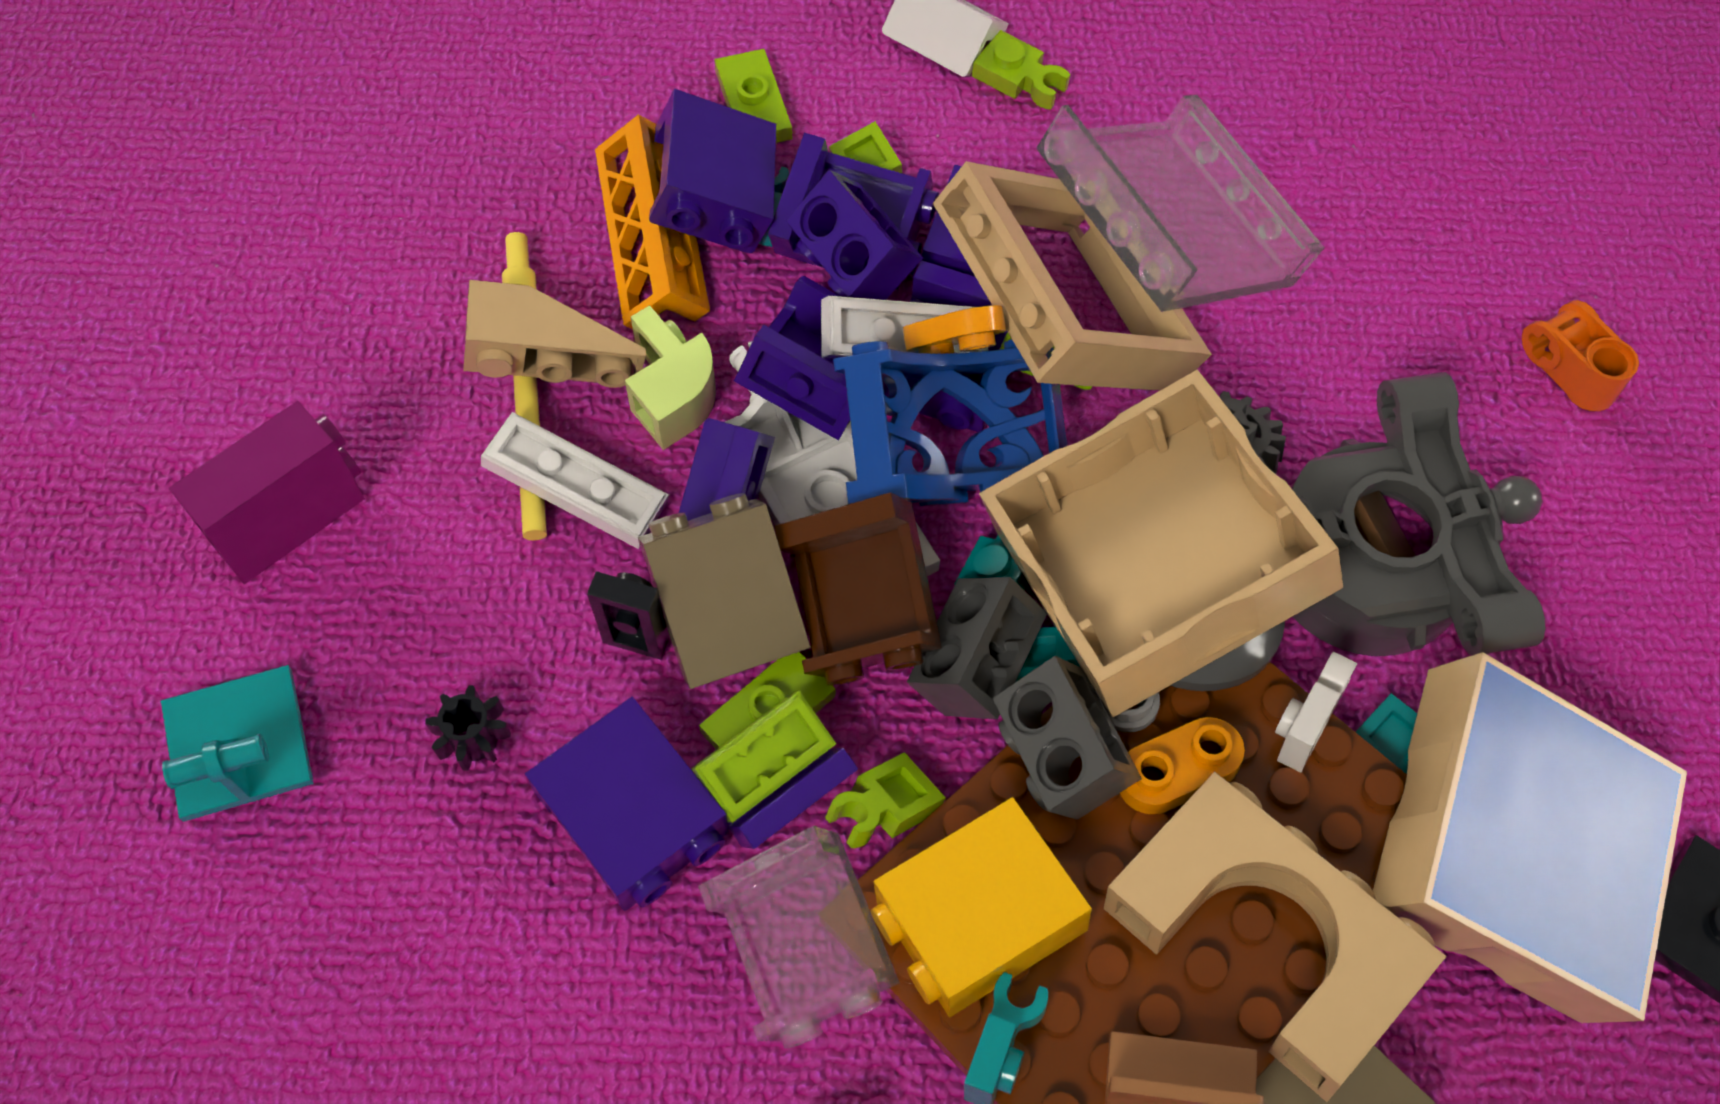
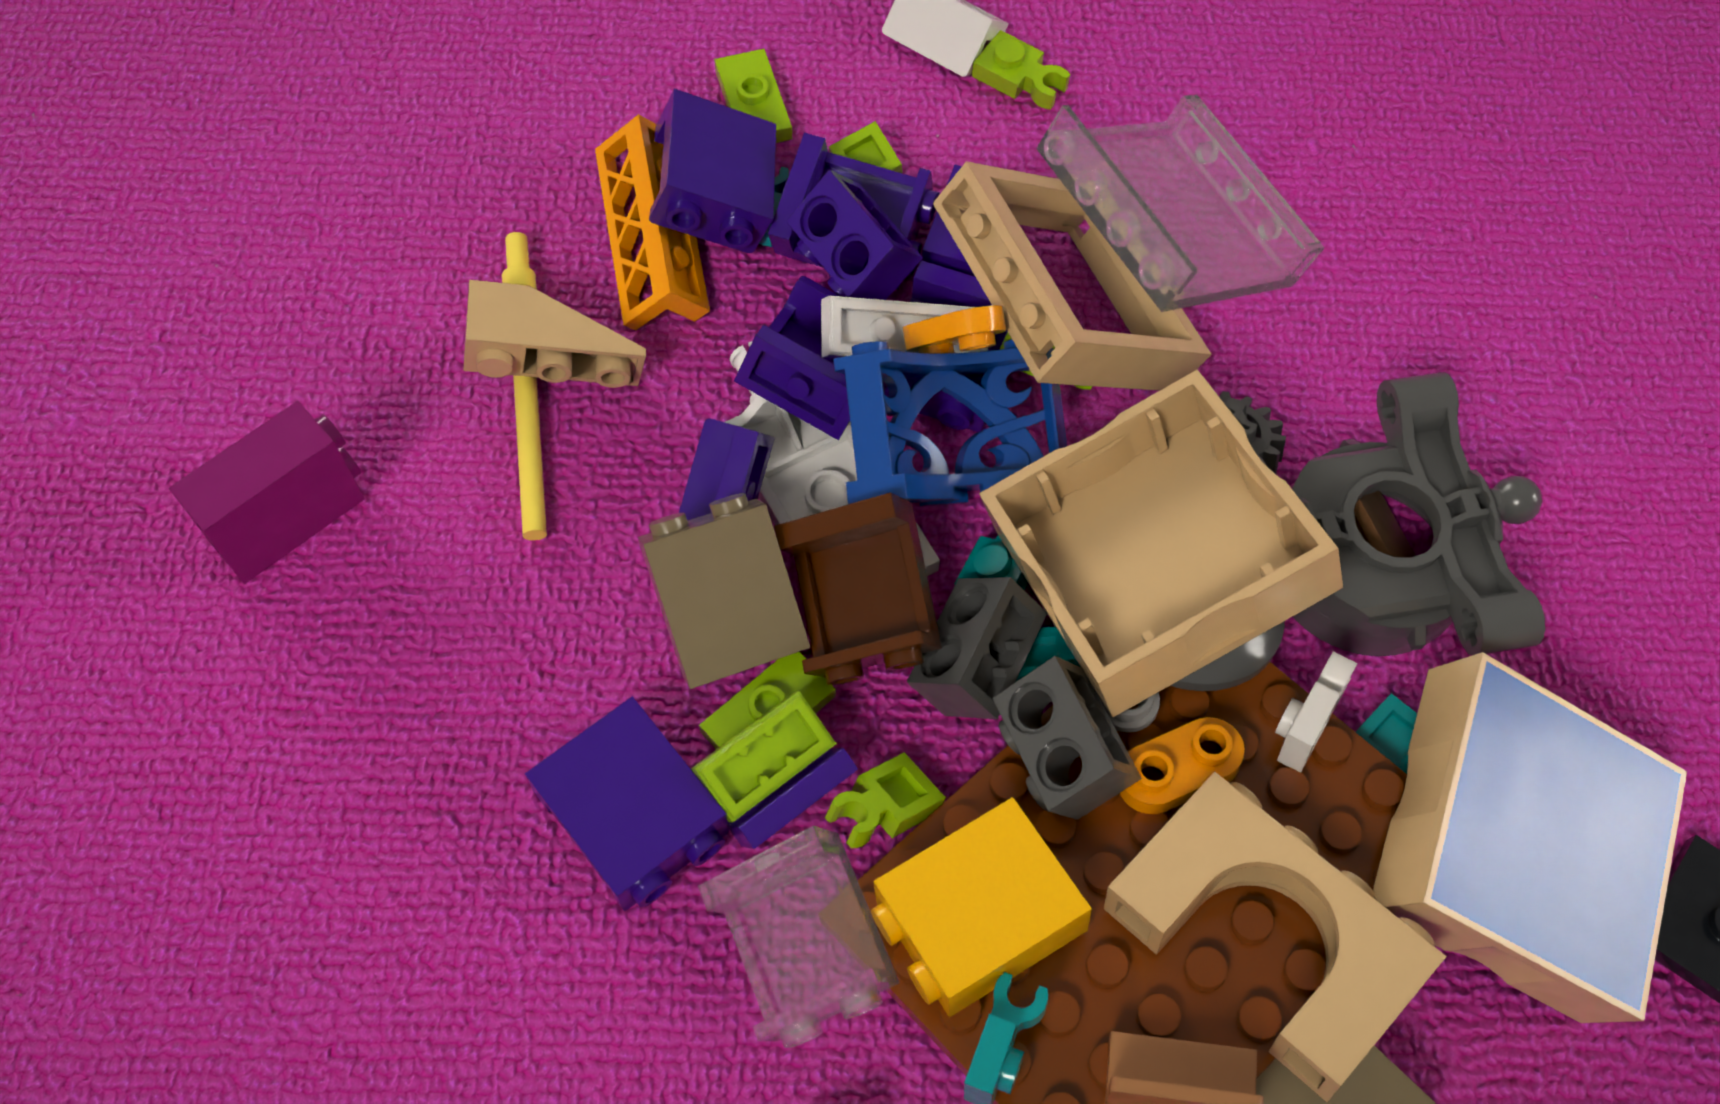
teal plate [161,665,314,822] -> none
black gear [425,685,511,771] -> none
white tile [481,412,669,549] -> none
black plate [587,571,669,660] -> none
yellowish green brick [625,305,716,450] -> none
orange piece [1521,300,1639,411] -> none

